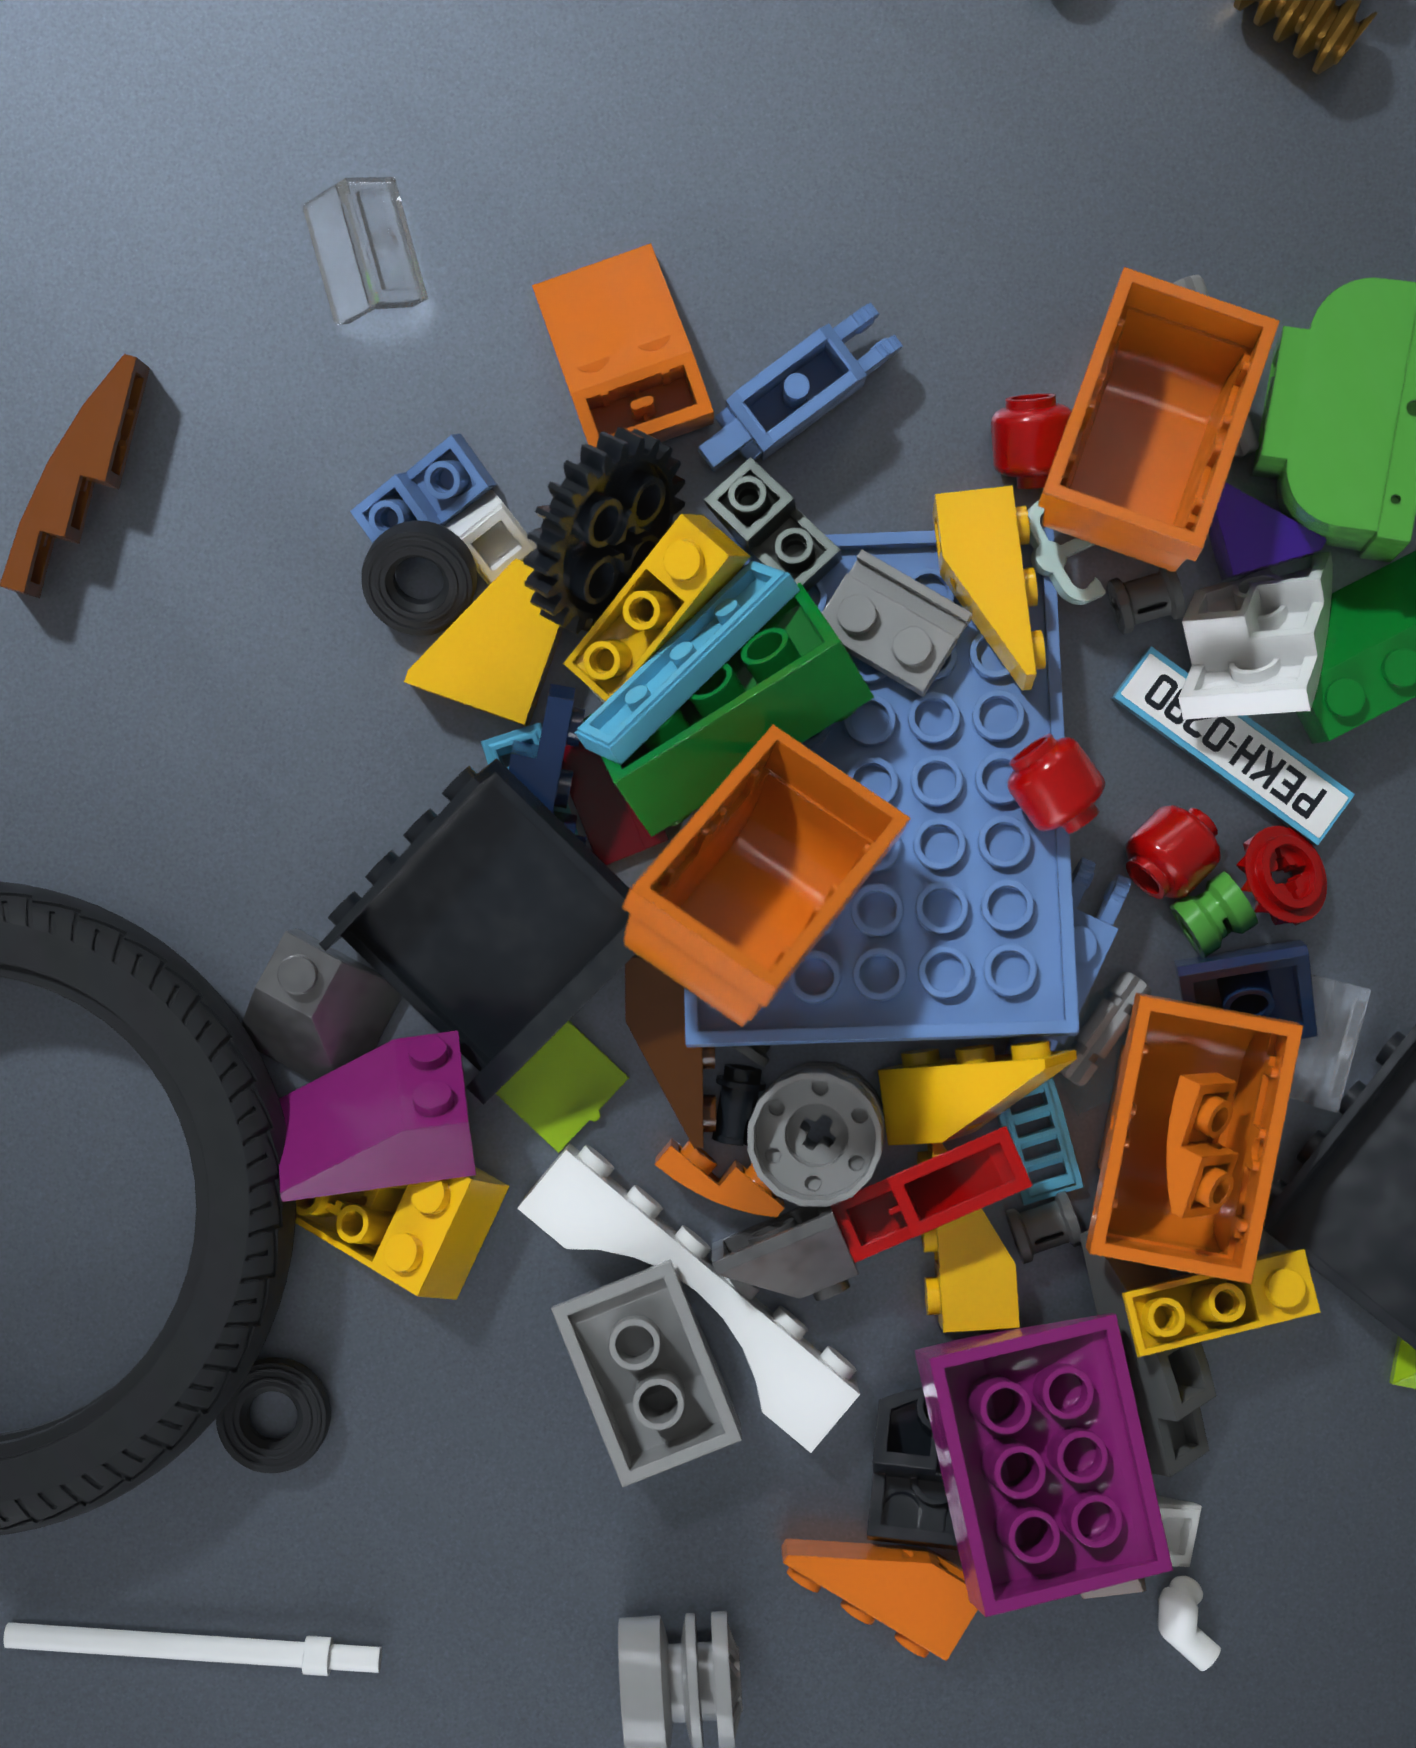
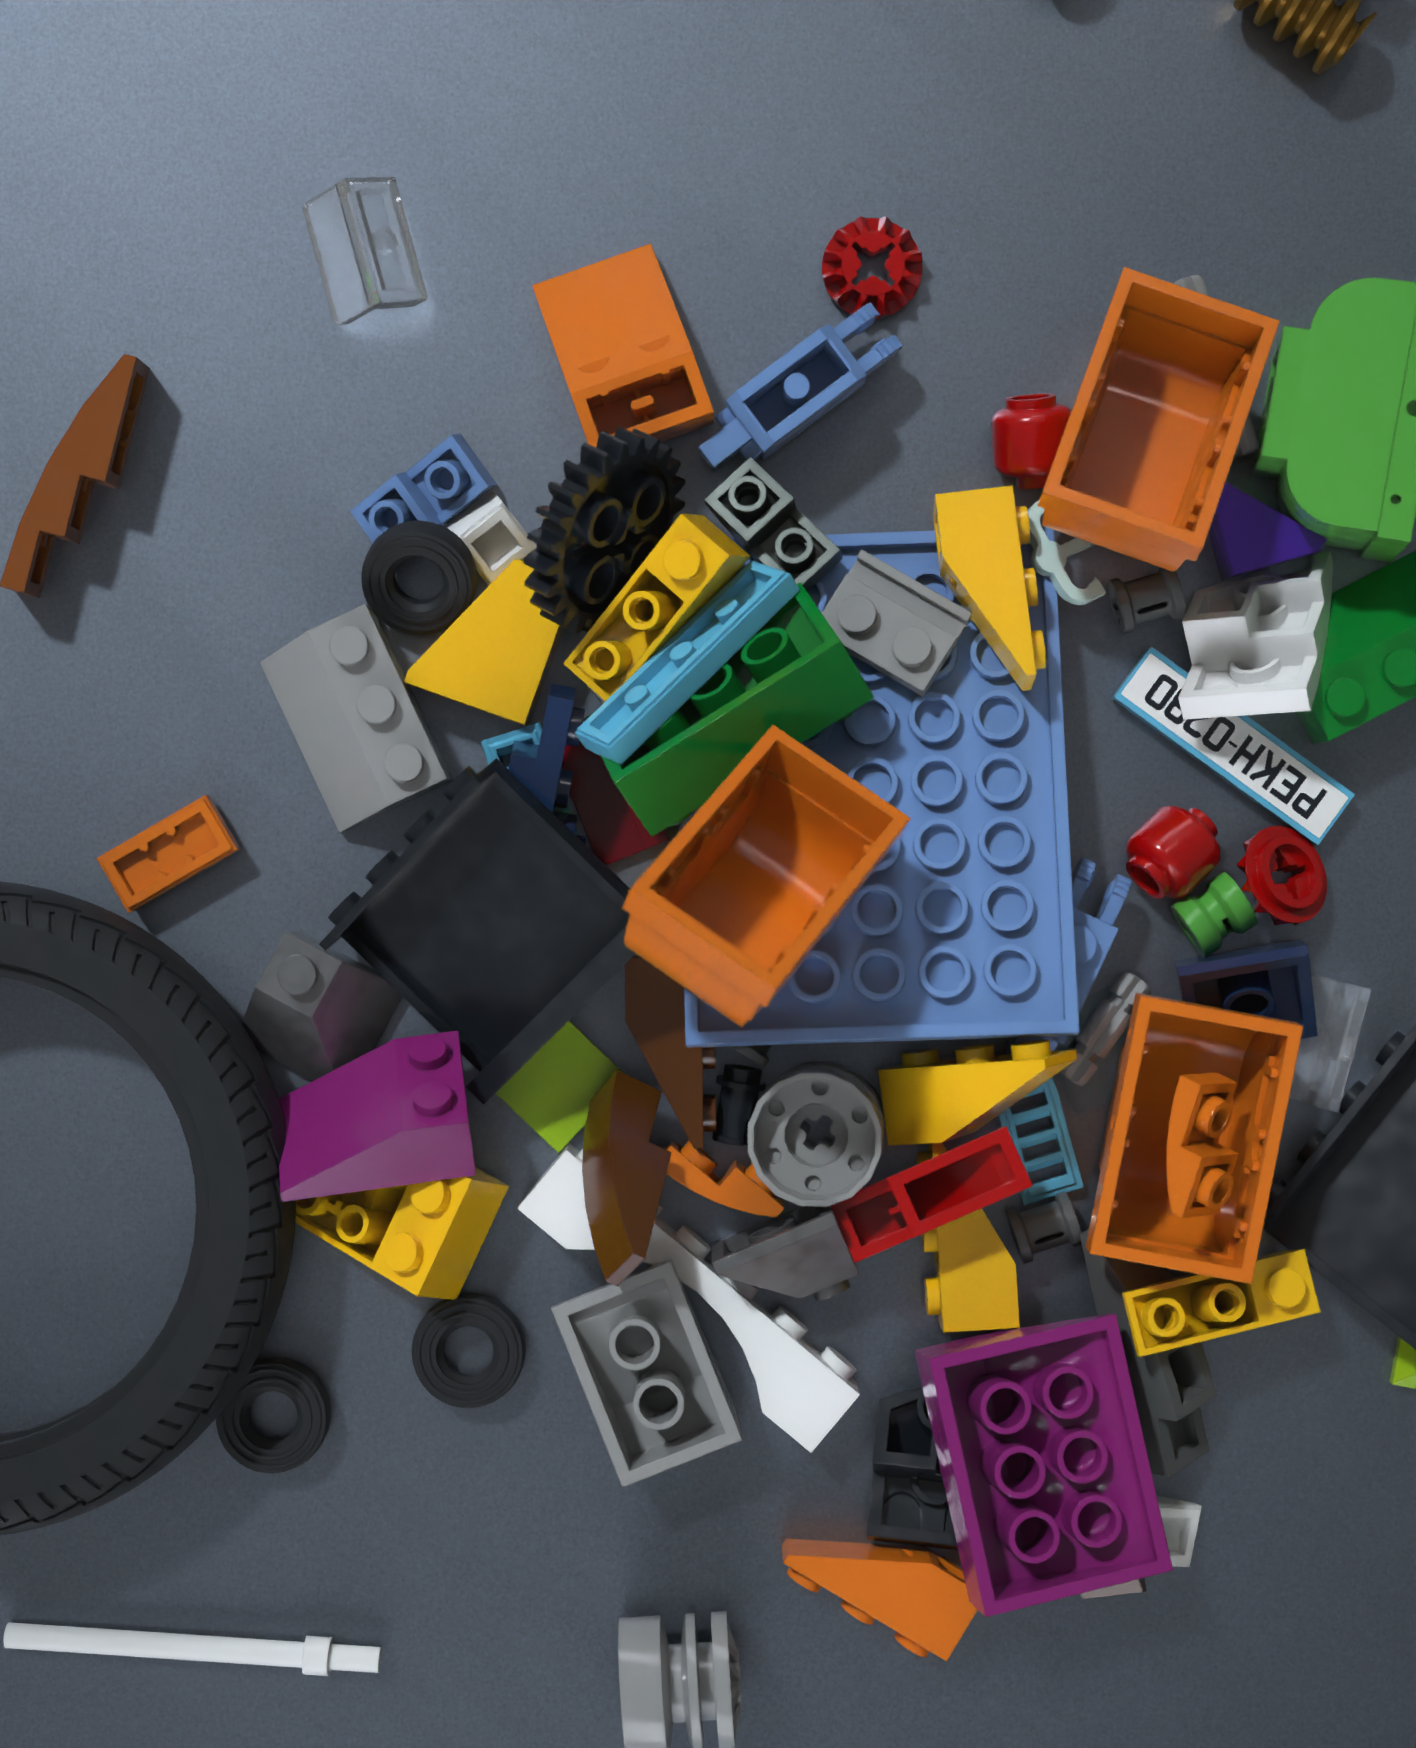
red head [1007,733,1105,834] -> none
white arm [1158,1575,1221,1671] -> none
none -> orange plate [96,795,241,913]
none -> light grey slope [260,604,454,833]
none -> black tyre [412,1293,526,1408]
none -> reddish brown slope [582,1070,672,1286]
none -> red gear [822,216,922,319]

